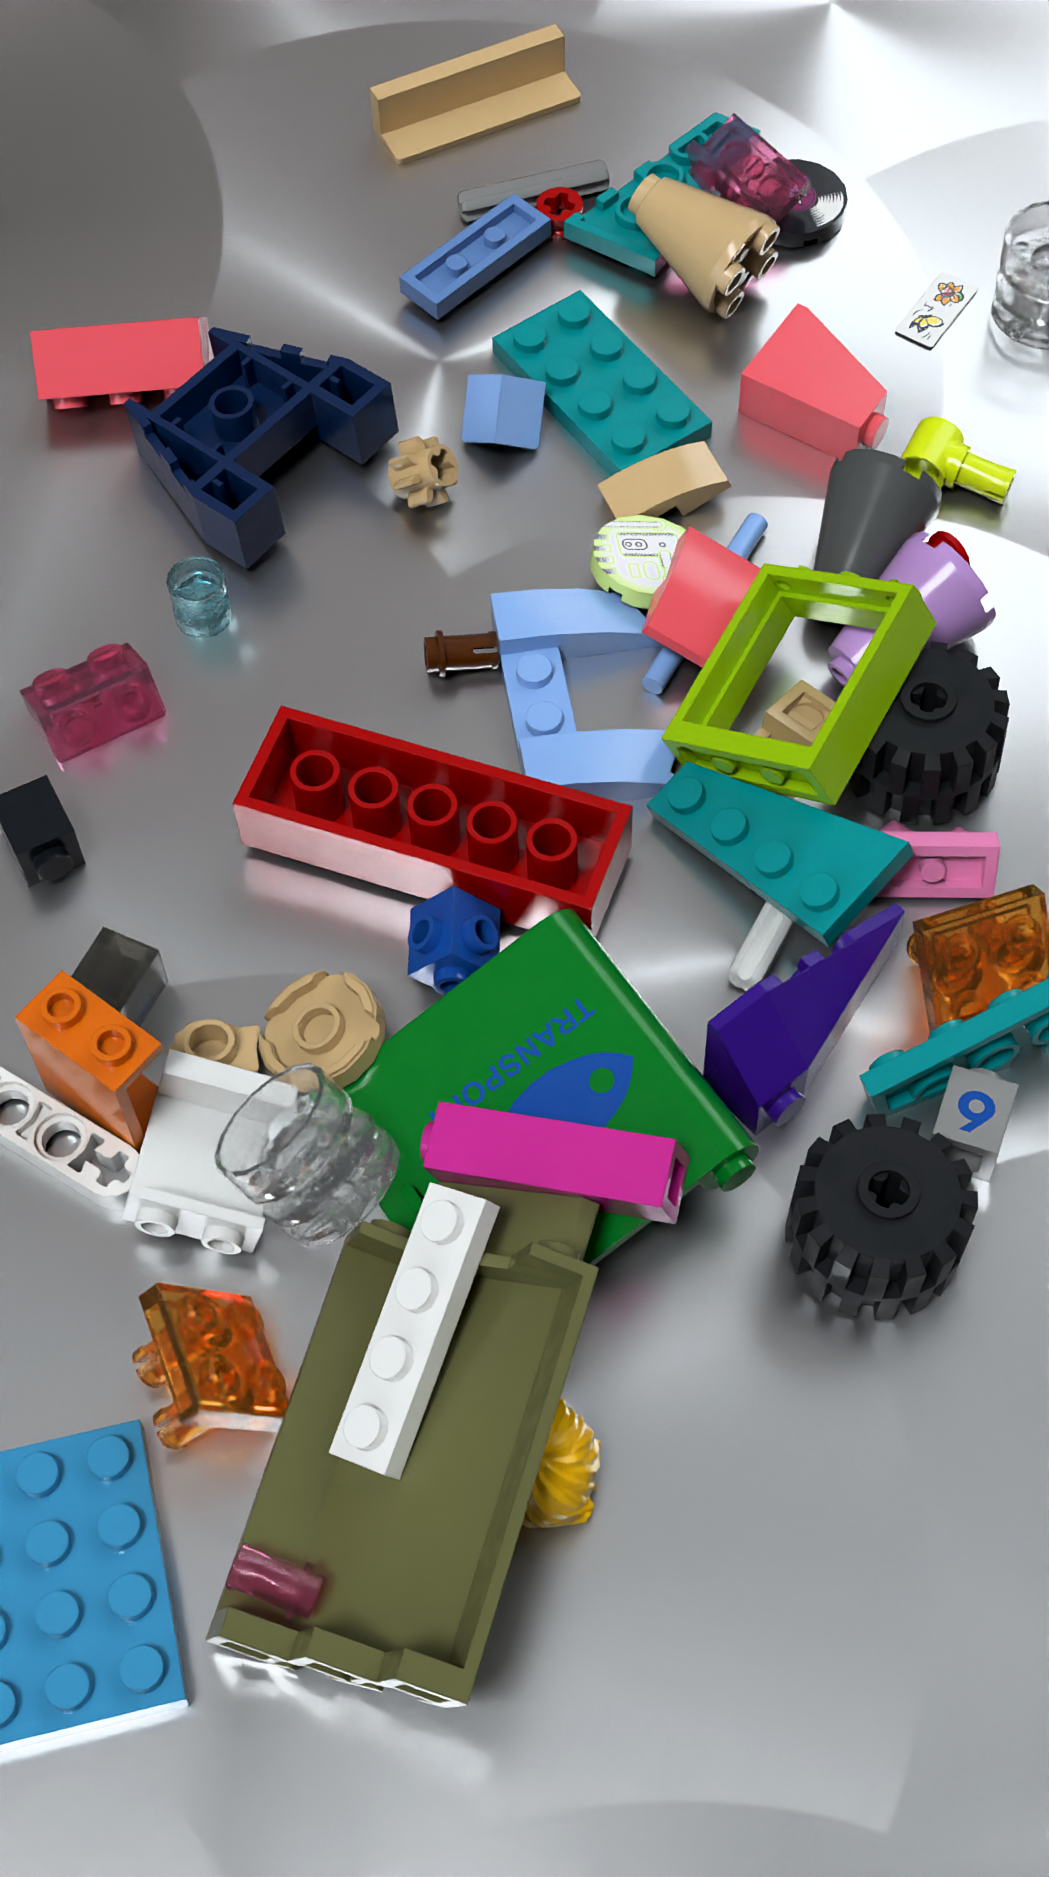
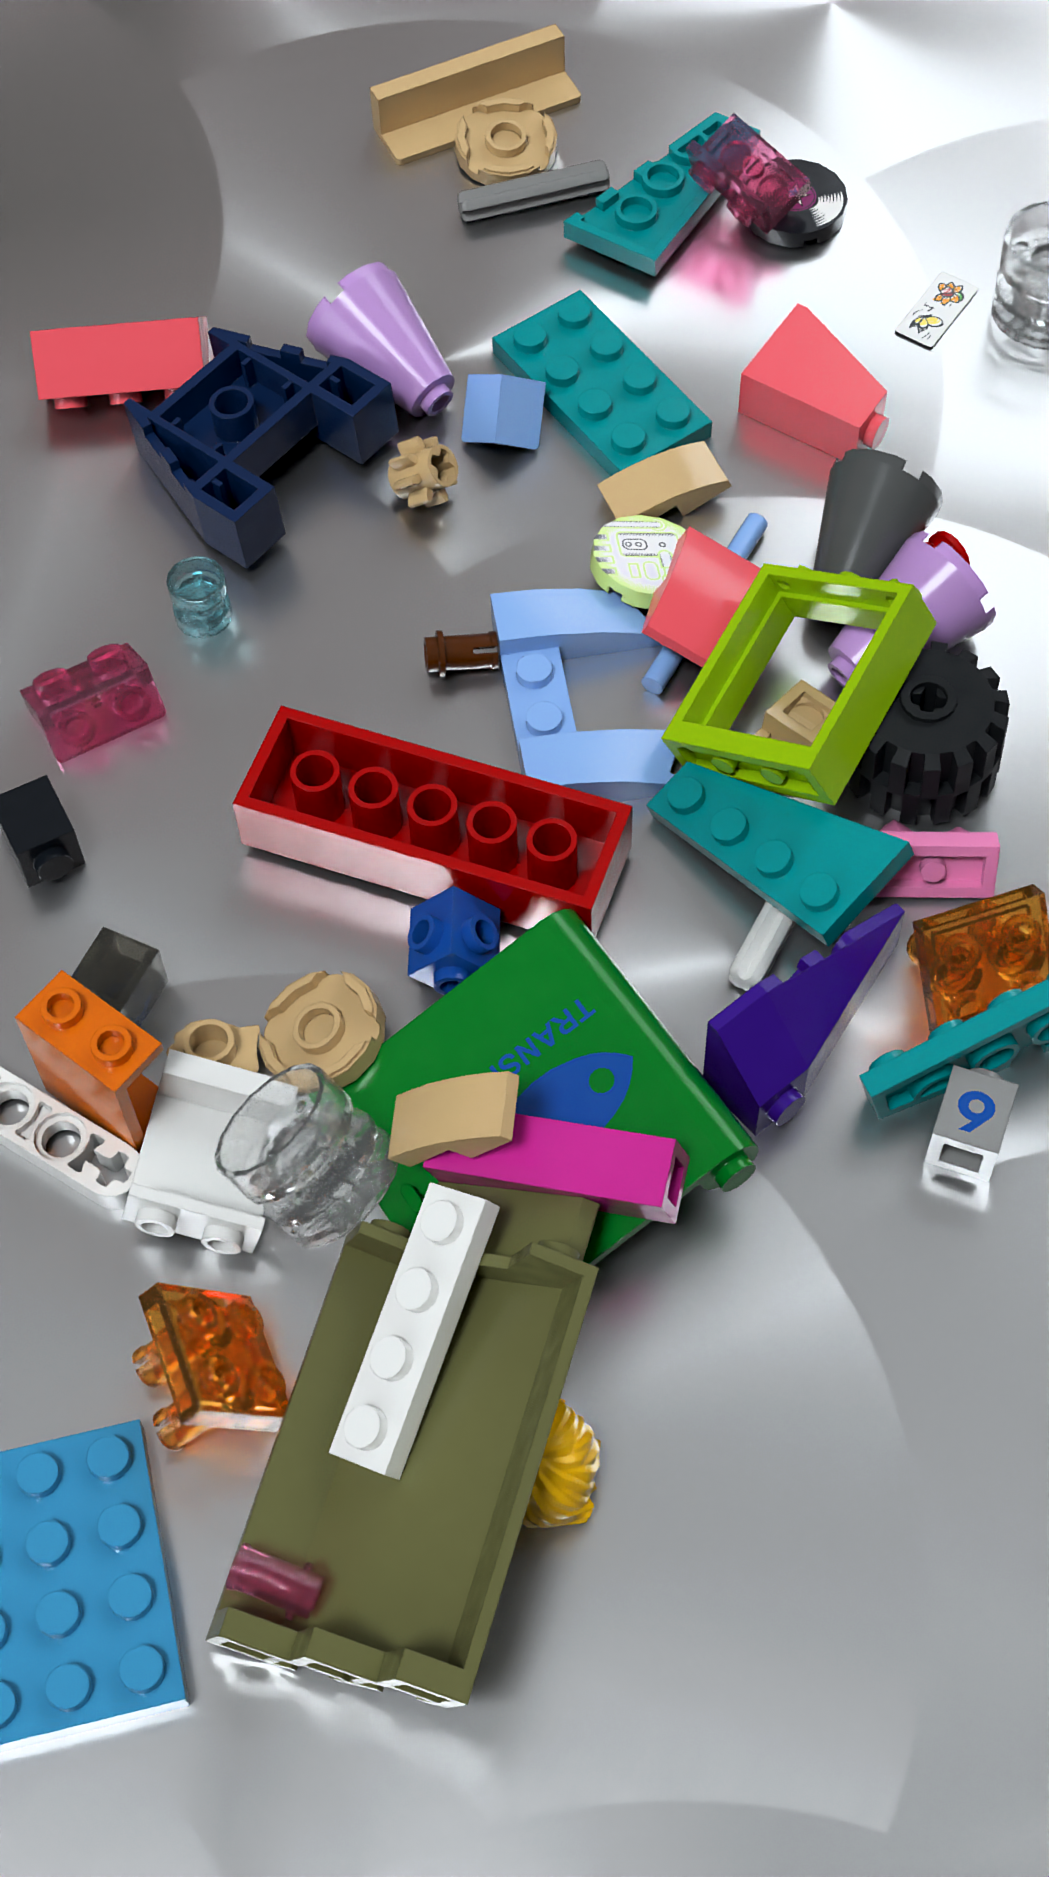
medium blue plate [399,193,551,320] -> none
red bush [536,187,583,241] -> none
tan cone [628,174,780,319] -> none
black wheel [785,1114,978,1320] -> none
neon yellow pin [900,417,1017,505] -> none
none -> lavender cone [306,262,455,417]
none -> tan slope [388,1071,519,1167]
none -> tan tile [454,97,557,185]

